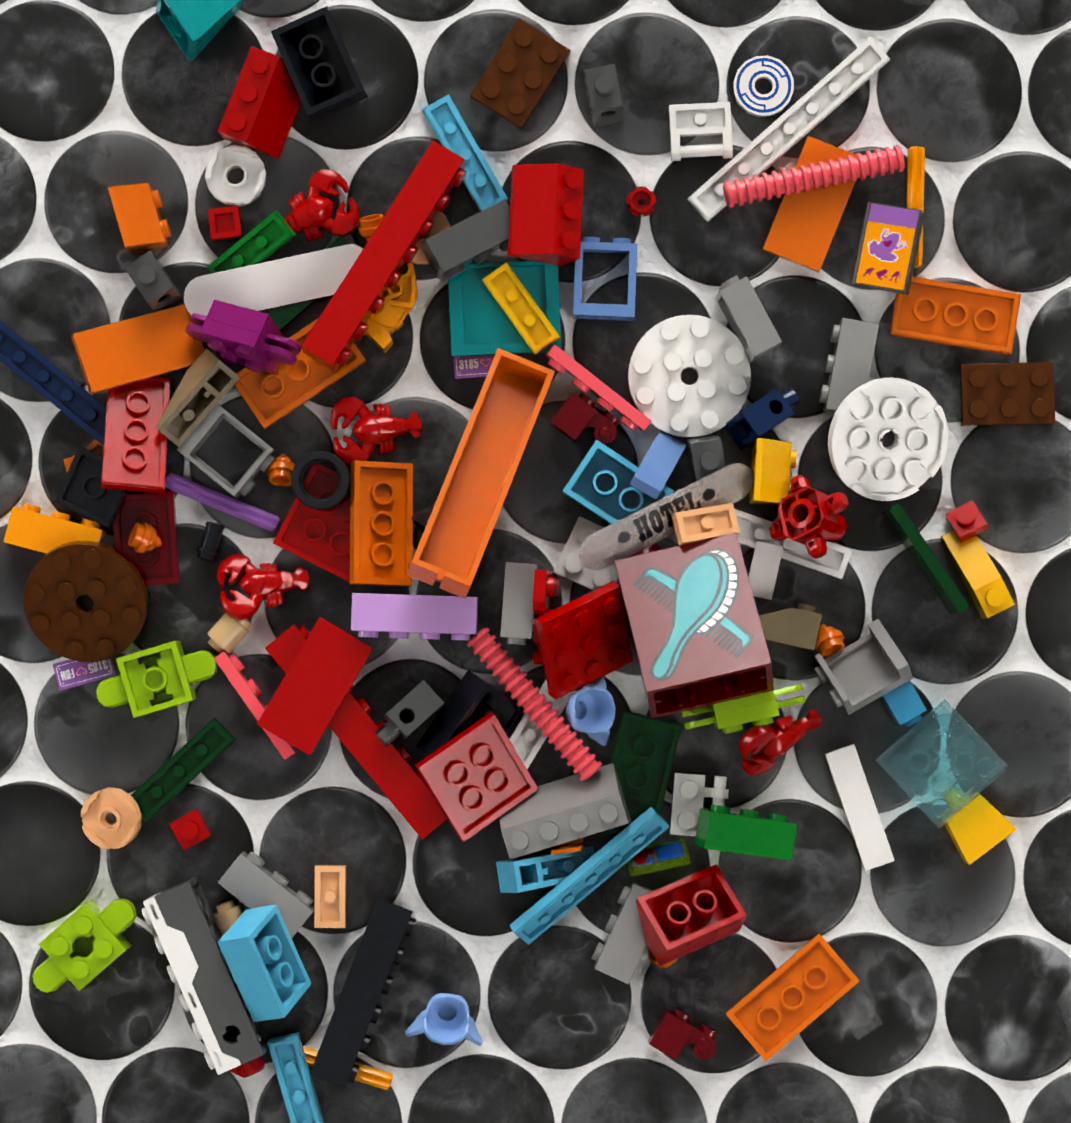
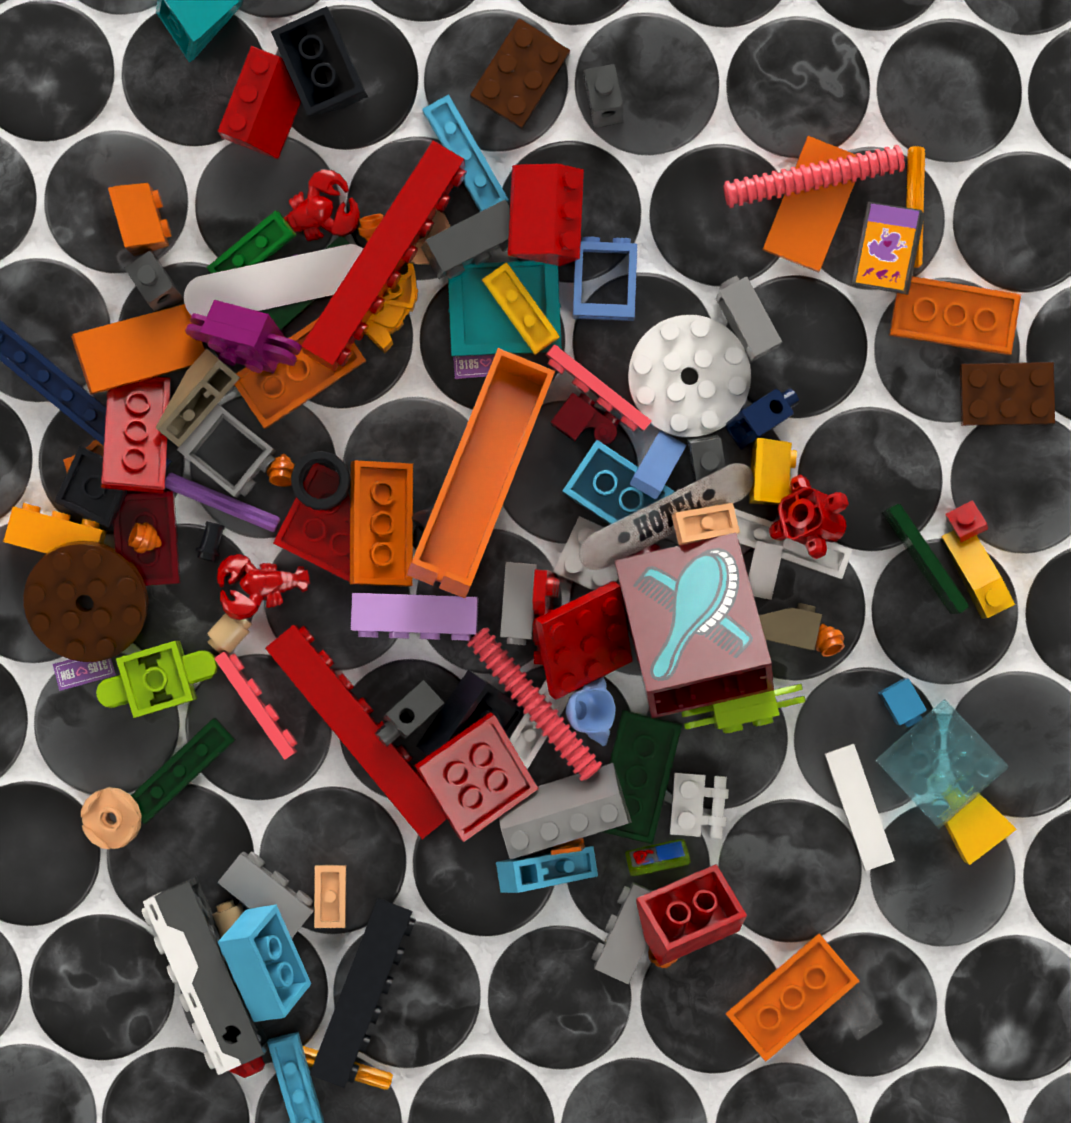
lime brick [33,898,137,993] -> none
red plate [169,808,212,851] -> none
white tile [205,145,267,207] -> none
red plate [208,206,243,241] -> none
red tile [257,617,374,755] -> none
red animal [330,397,423,467] -> none
light blue piece [405,993,483,1046] -> none
medium azure tile [509,807,670,945] -> none
red plate [626,186,657,216] -> none
dark red brick [648,1008,718,1060] -> none
white plate [668,102,733,161] -> none
white tile [687,37,890,223] -> none
green brick [695,804,797,861] -> none
white tile [733,55,794,118] -> none
red animal [739,710,822,776] -> none
light grey panel [814,619,913,715] -> none
light grey brick [819,318,879,413] -> none
white plate [828,377,948,501] -> none

